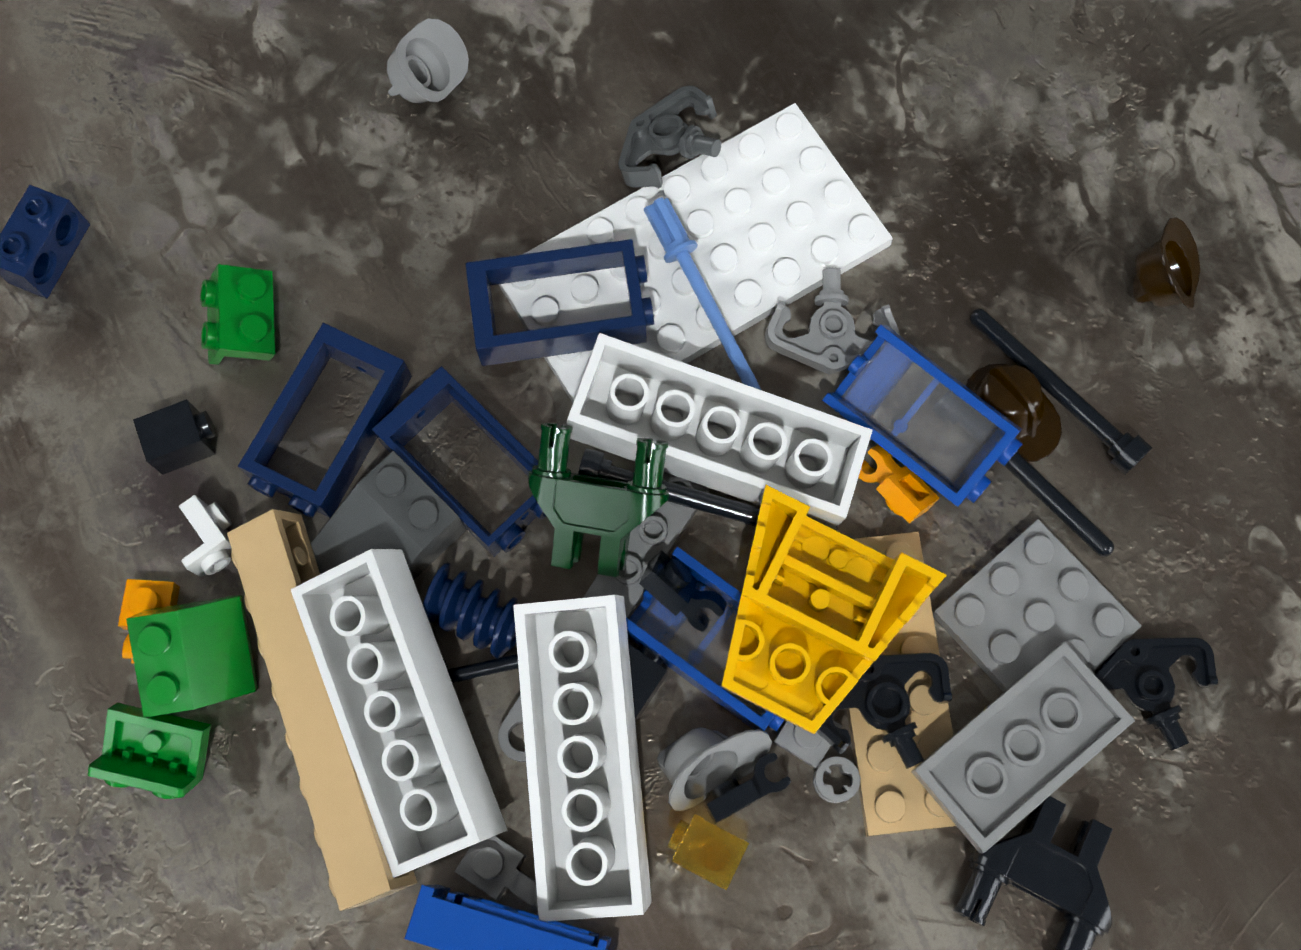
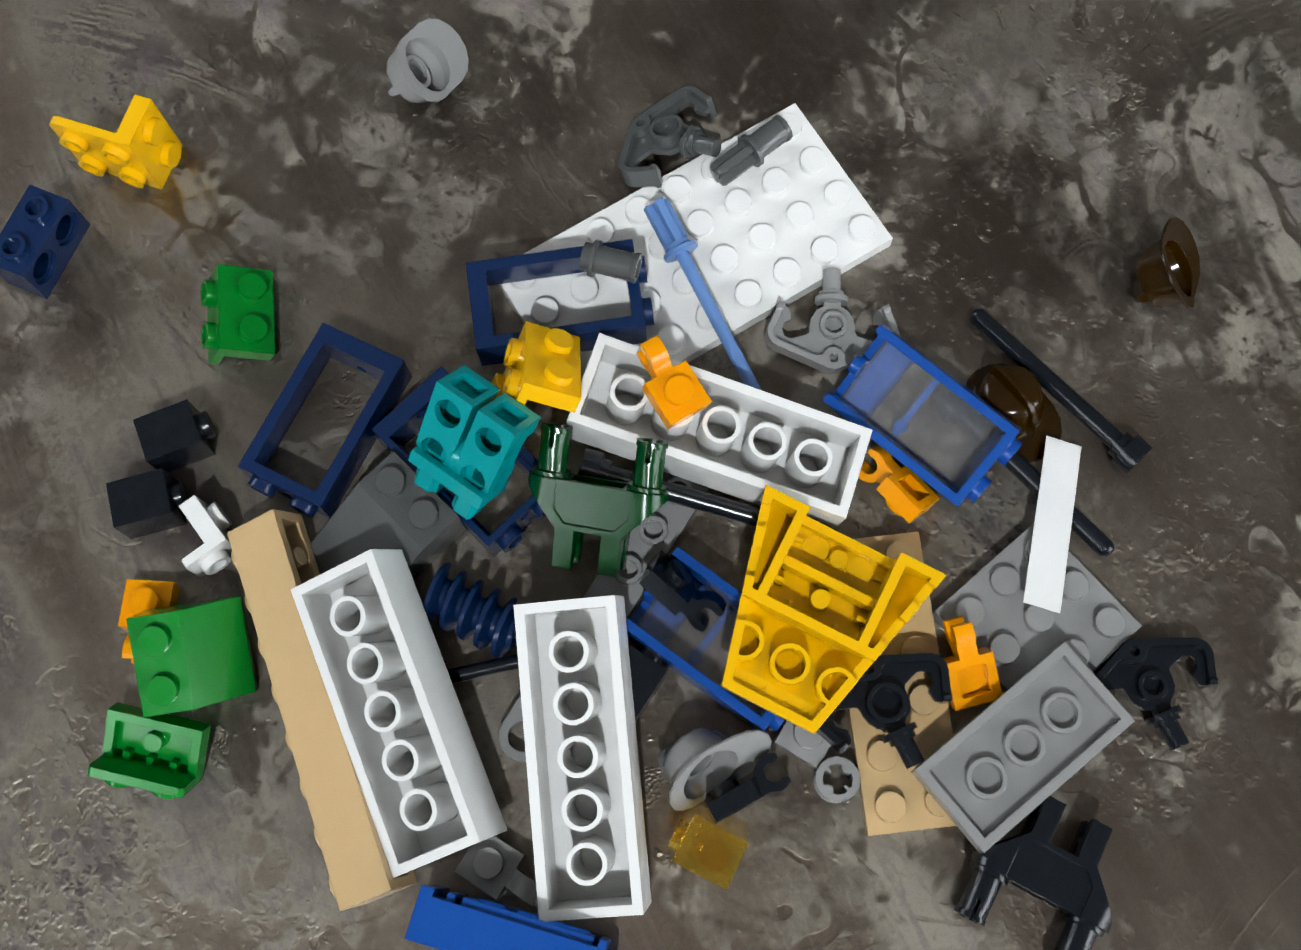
none -> yellow bracket [49,95,183,190]
none -> black brick [106,468,189,539]
none -> teal hips [408,365,541,519]
none -> yellow bracket [492,321,581,413]
none -> dark grey pin [579,239,642,284]
none -> light orange plate [636,335,712,430]
none -> dark grey axle [709,115,793,186]
none -> light orange plate [943,615,1002,711]
none -> white sticker [1023,436,1082,613]

